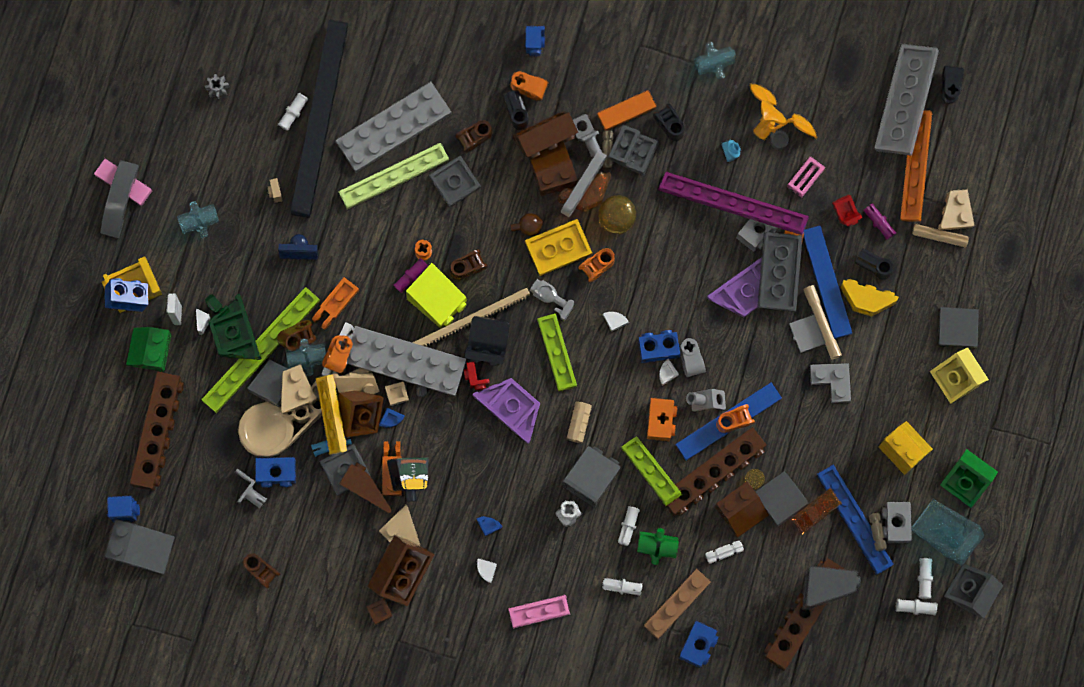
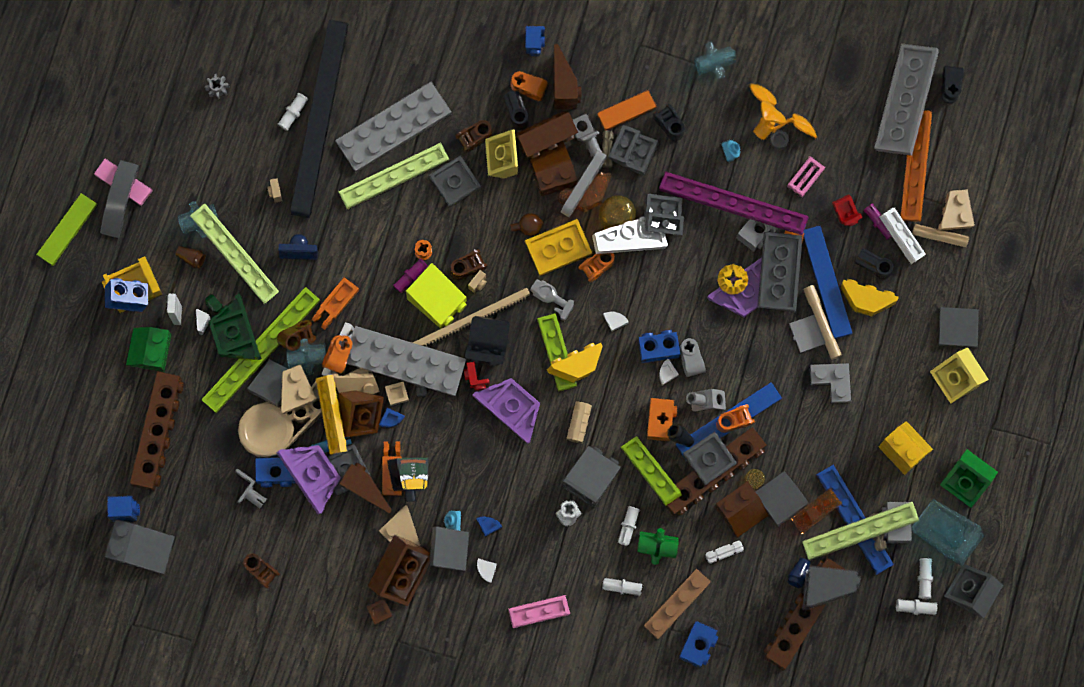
none -> lime tile [37,193,97,266]
none -> reddish brown cone [176,246,206,268]
none -> yellowish green tile [190,204,279,304]
none -> medium lavender wing [276,445,341,514]
none -> dark grey tile [429,527,469,571]
none -> medium azure plate [444,511,461,531]
none -> tan plate [468,270,487,293]
none -> light yellow slope [485,130,518,178]
none -> yellow slope [547,343,603,383]
none -> reddish brown slope [553,44,581,110]
none -> white wing [592,216,668,254]
none -> dark grey slope [644,194,684,235]
none -> black cone [667,424,694,447]
none -> dark grey tile [683,432,737,486]
none -> yellow gear [718,264,748,295]
none -> dark blue cone [787,558,810,588]
none -> yellowish green tile [802,502,919,561]
none -> white tile [880,208,926,264]

